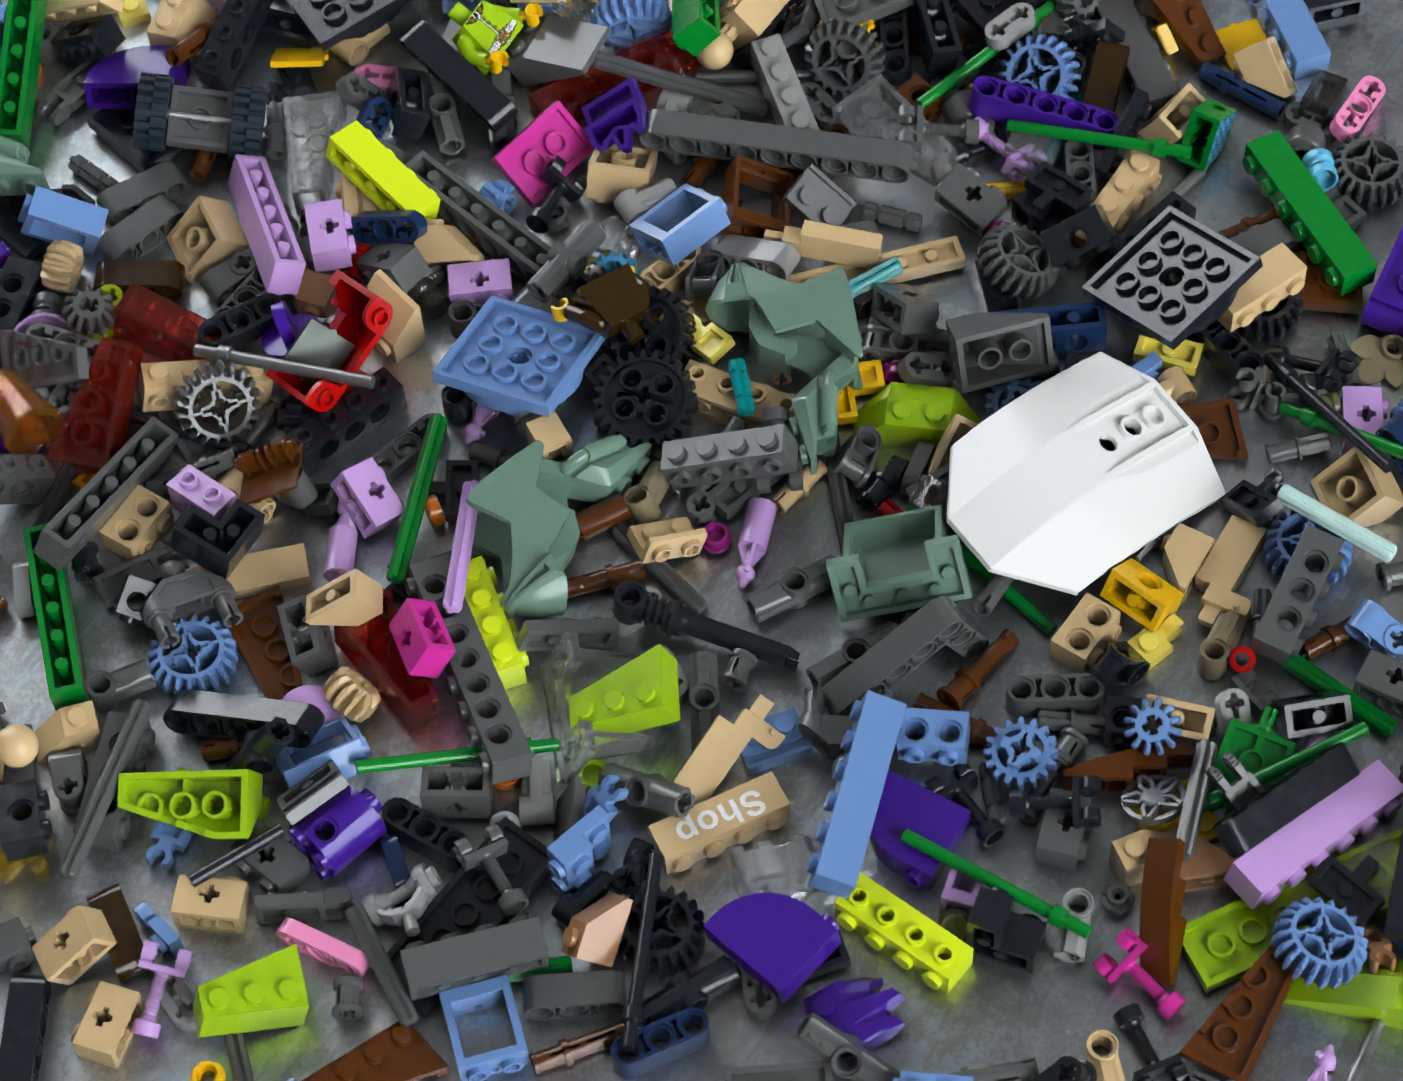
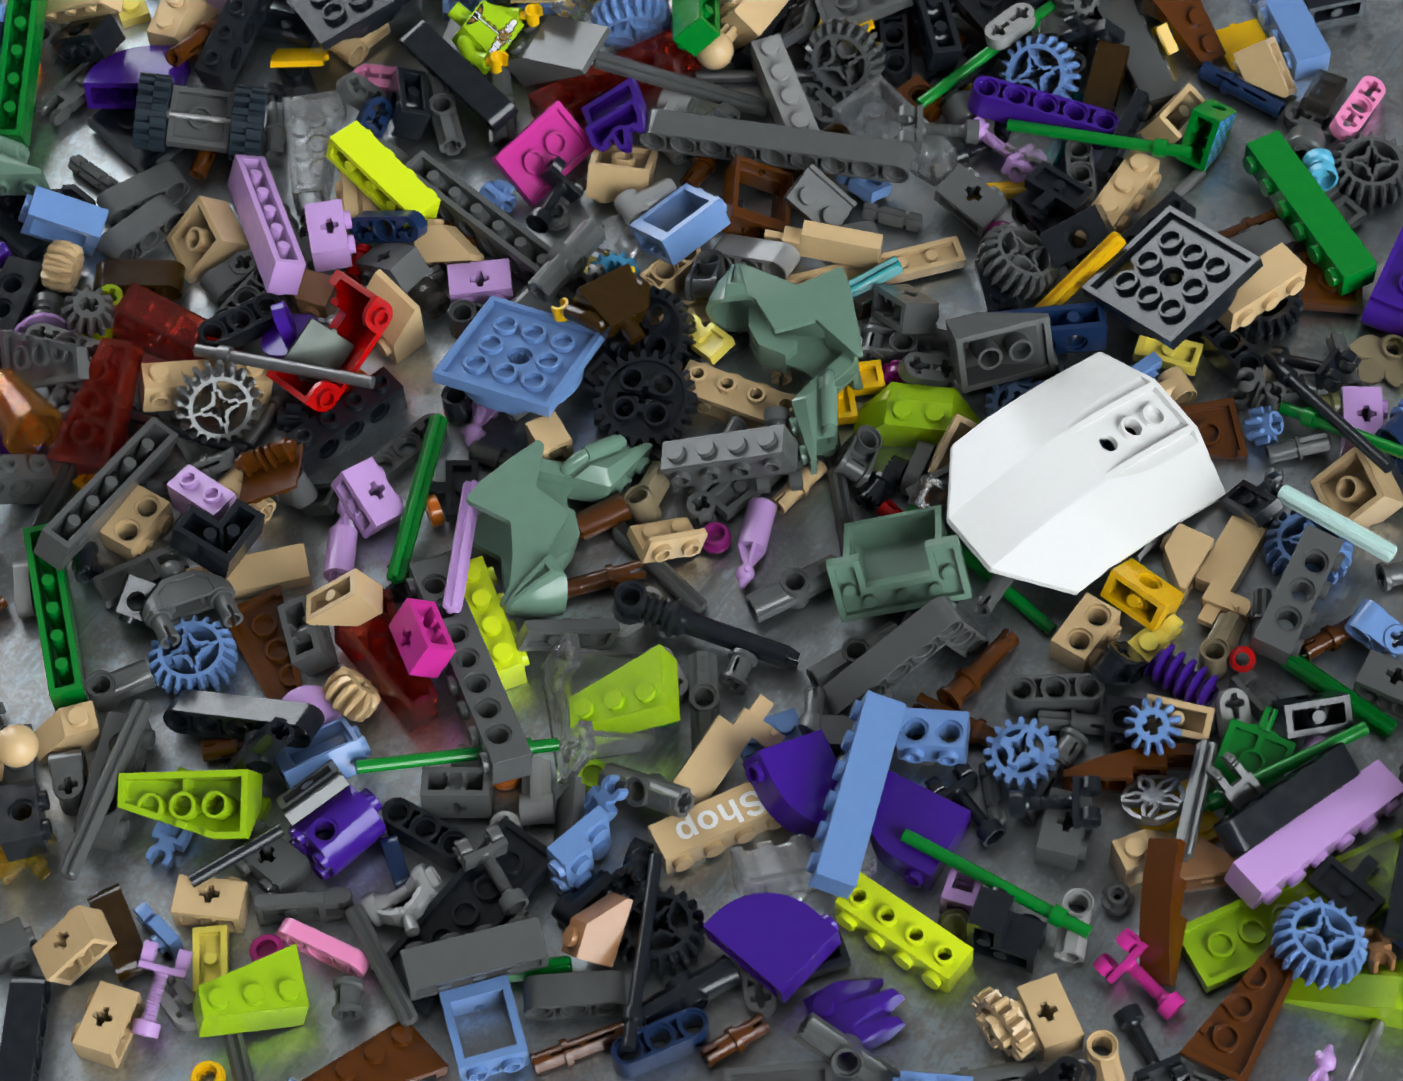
teal axle [728,358,755,417] -> none
none -> light yellow plate [192,924,230,996]
none -> dark pink tile [249,934,285,962]
none -> reddish brown pin [698,1013,770,1068]
none -> dark purple brick [742,729,837,840]
none -> medium blue plate [835,175,892,203]
none -> tan gear [971,986,1035,1061]
none -> tan brick [1015,973,1085,1063]
none -> yellow axle [1033,231,1126,308]
none -> dark purple piece [1144,643,1219,707]
none -> medium blue gear [1243,405,1284,446]

